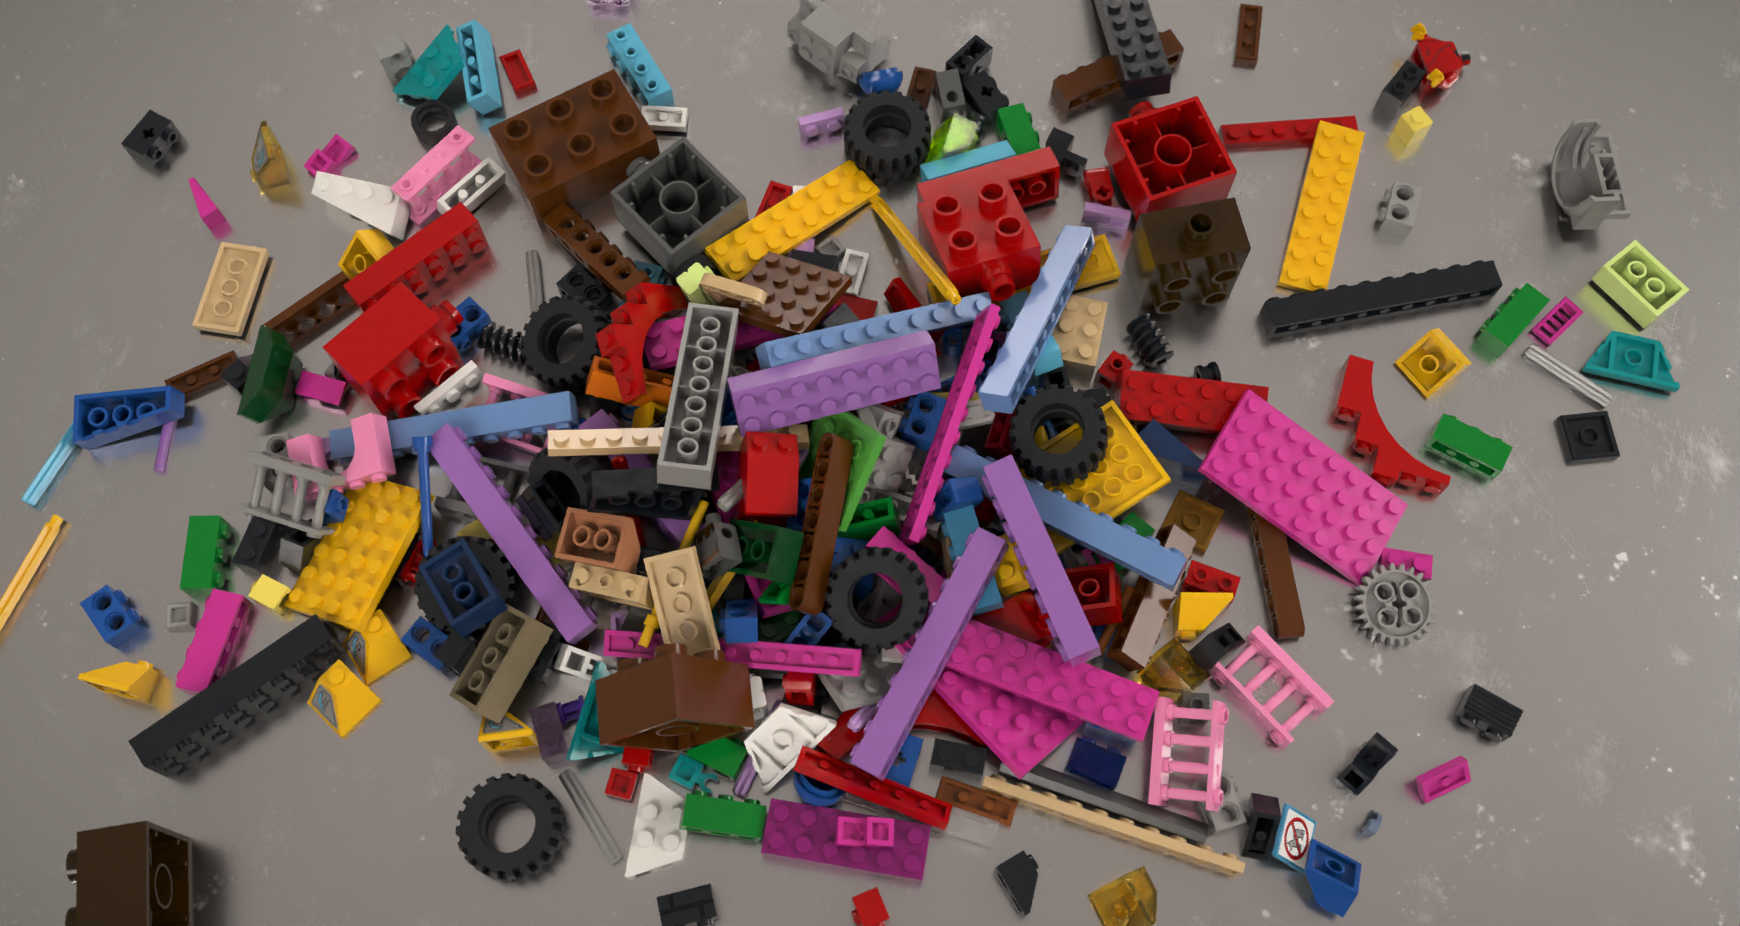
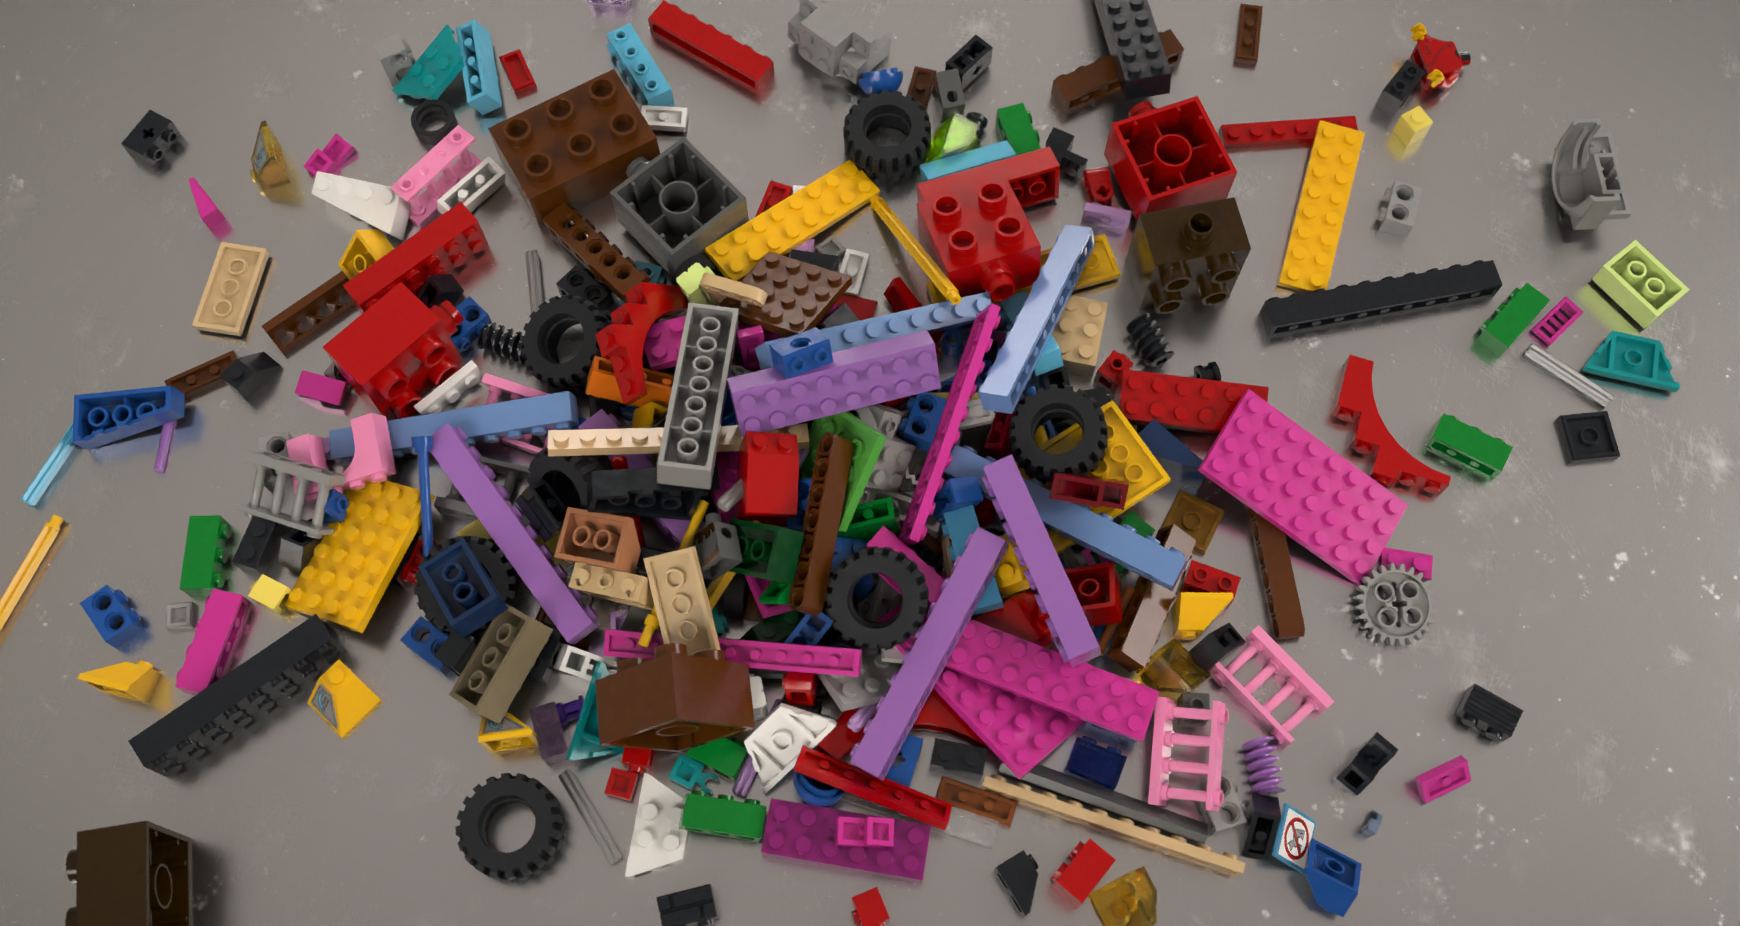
dark green wedge [237,325,304,424] -> none
yellow slope [342,609,413,686] -> none
blue brick [720,599,758,643] -> none
lavender plate [798,107,844,138] -> none
black brick [961,70,1009,126] -> none
yellow slope [1395,328,1472,398] -> none
none -> black slope [416,274,464,308]
none -> red brick [648,0,775,94]
none -> dark pink plate [737,325,765,370]
none -> blue brick [769,327,833,379]
none -> dark red slope [1049,472,1129,510]
none -> red brick [1050,838,1116,909]
none -> medium lavender piece [1242,736,1286,795]

